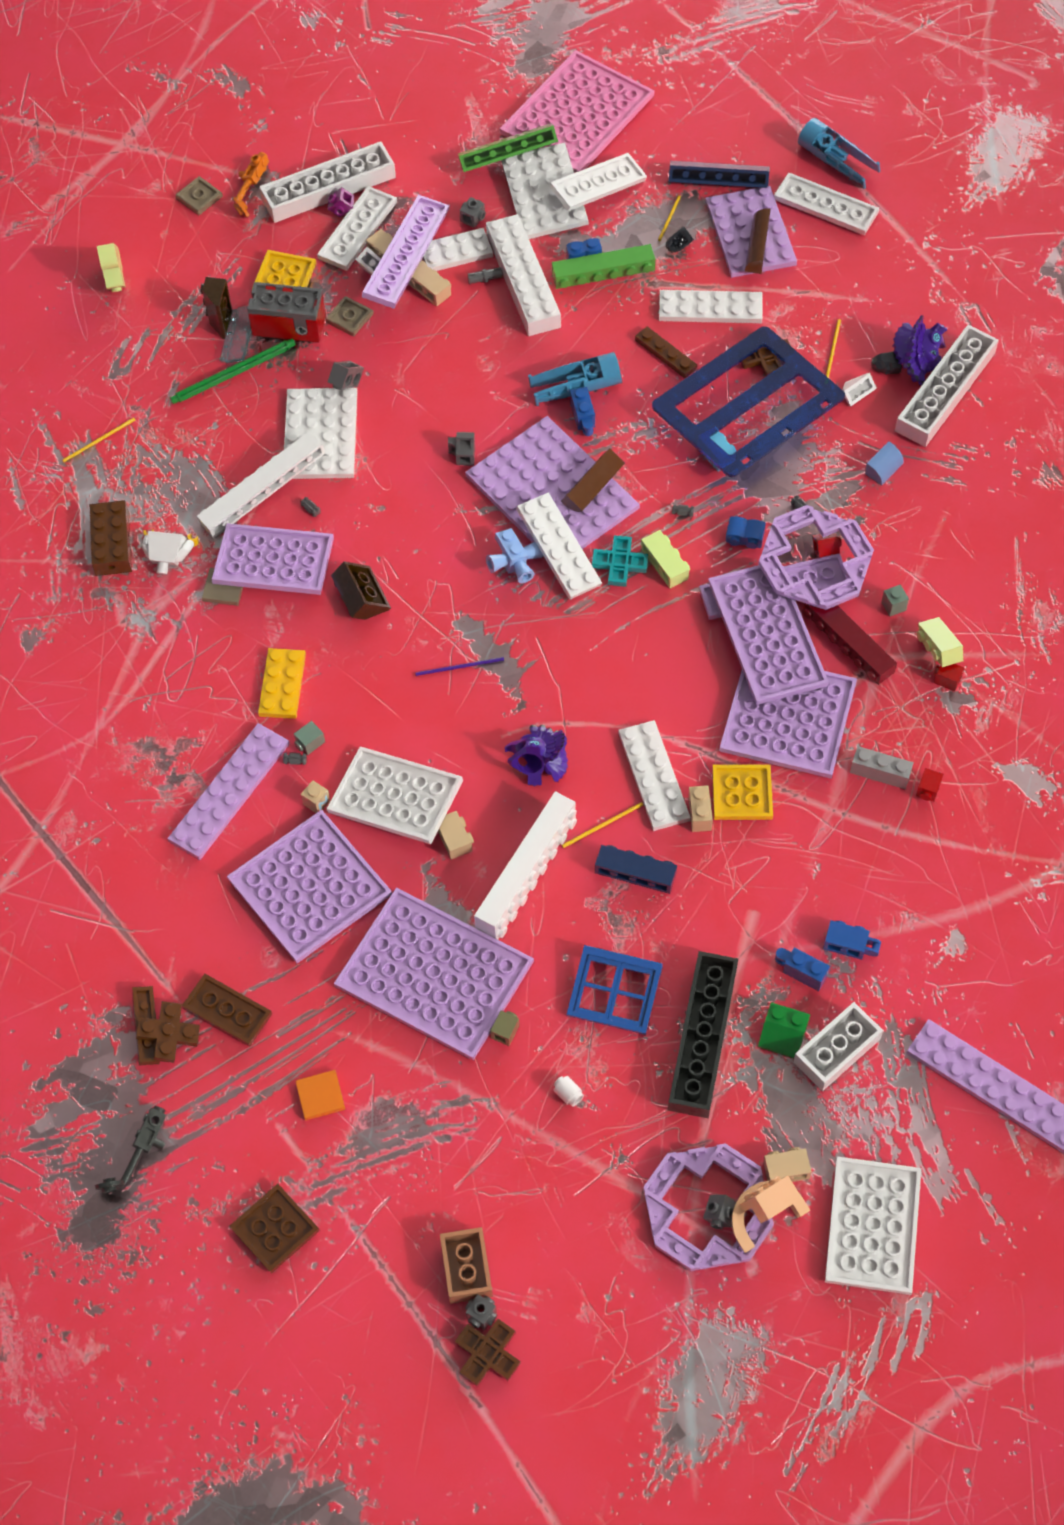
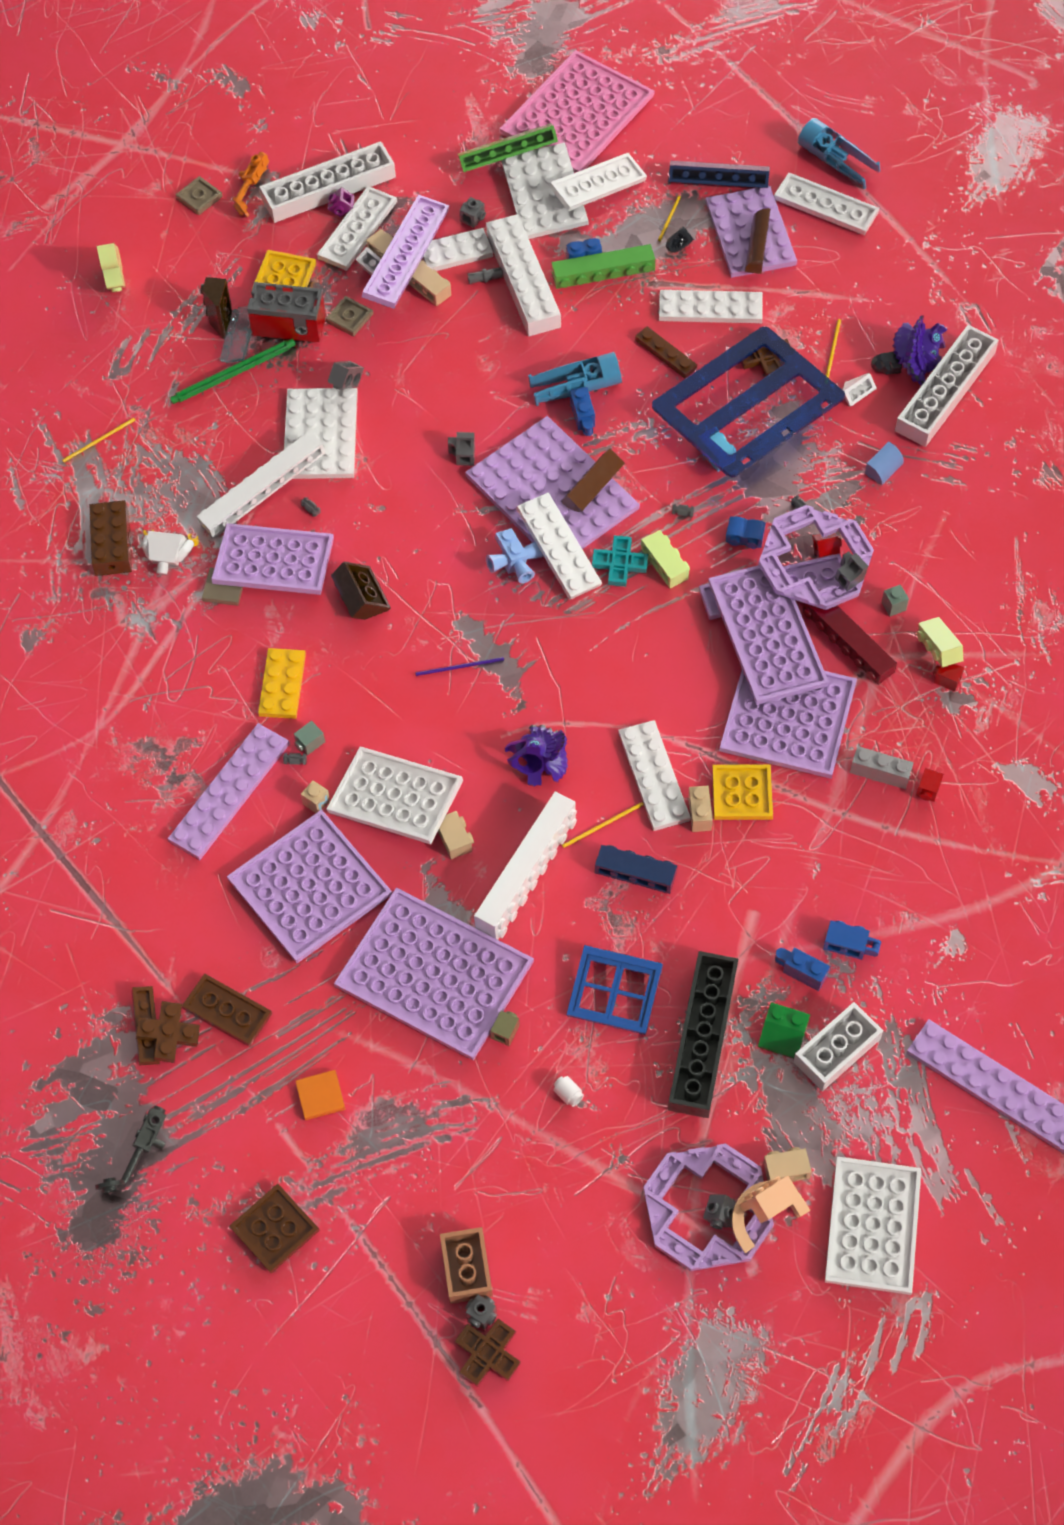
none -> dark grey brick [835,551,868,591]

